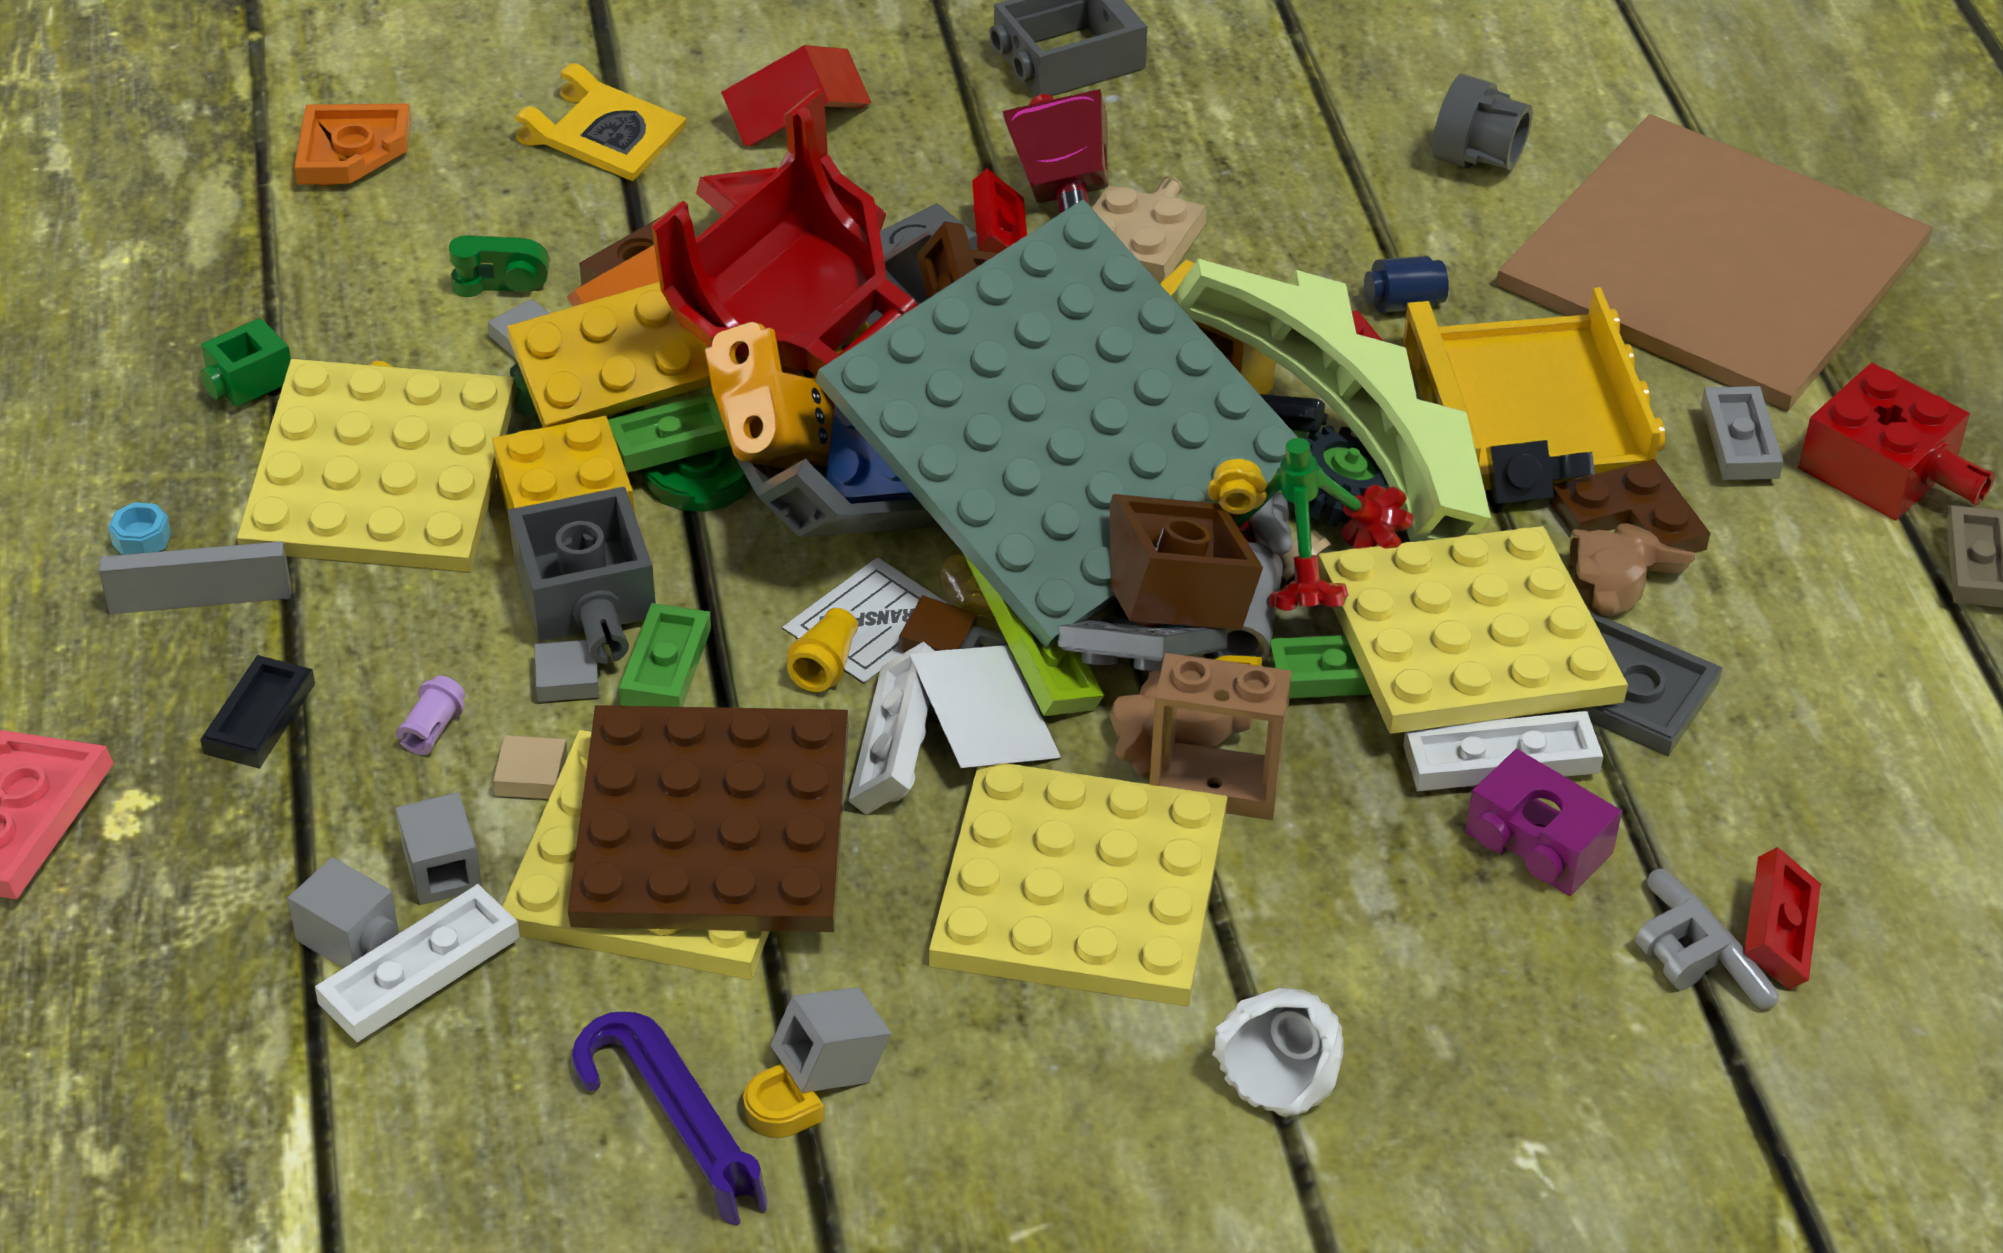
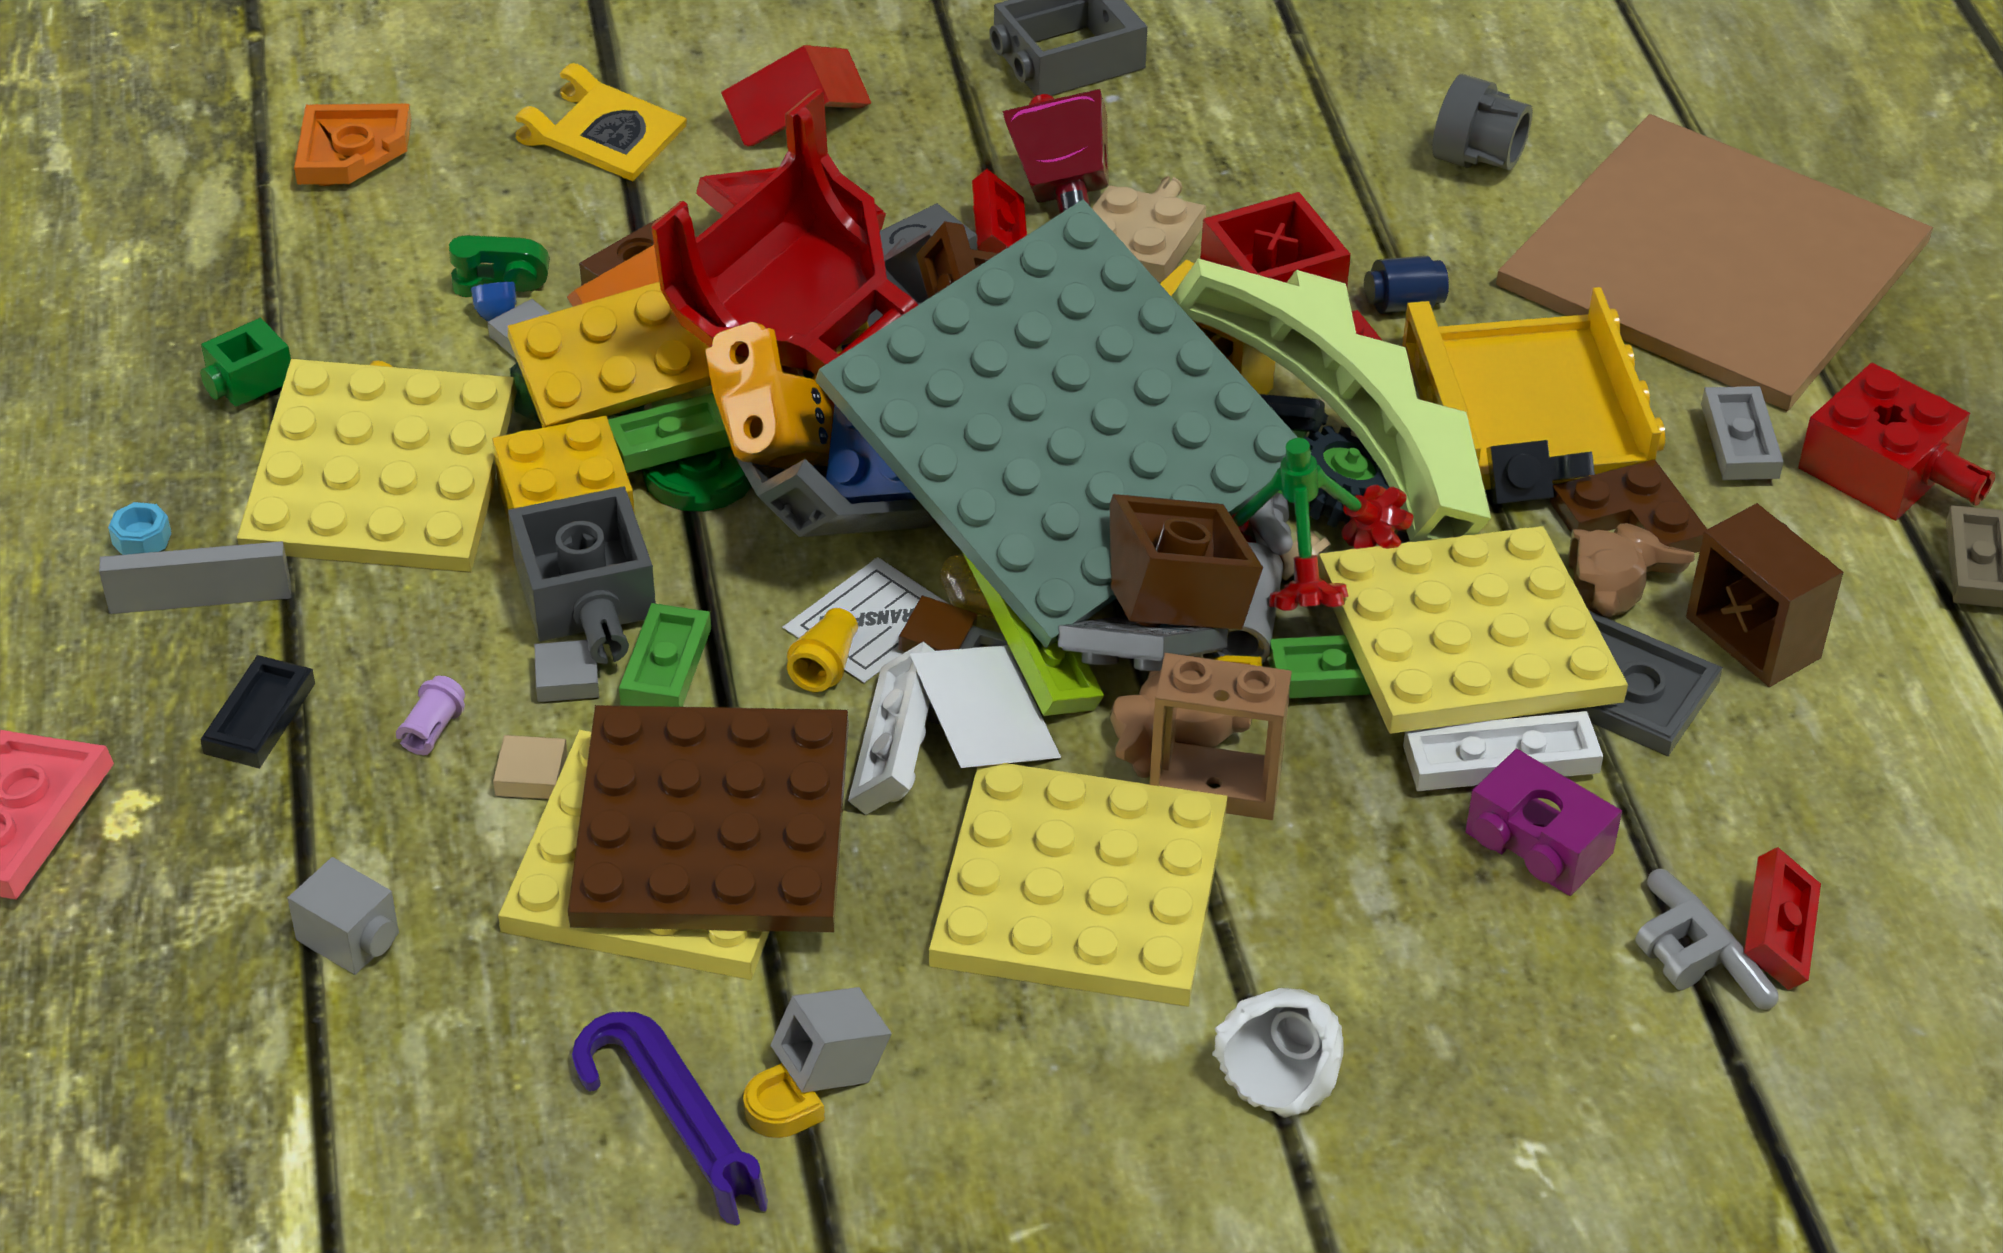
white plate [315,884,520,1042] -> none
light grey brick [395,792,483,905] -> none
yellow plate [1208,459,1267,514] -> none
none -> blue hinge [471,282,517,321]
none -> red brick [1200,192,1351,287]
none -> reddish brown brick [1686,503,1844,688]

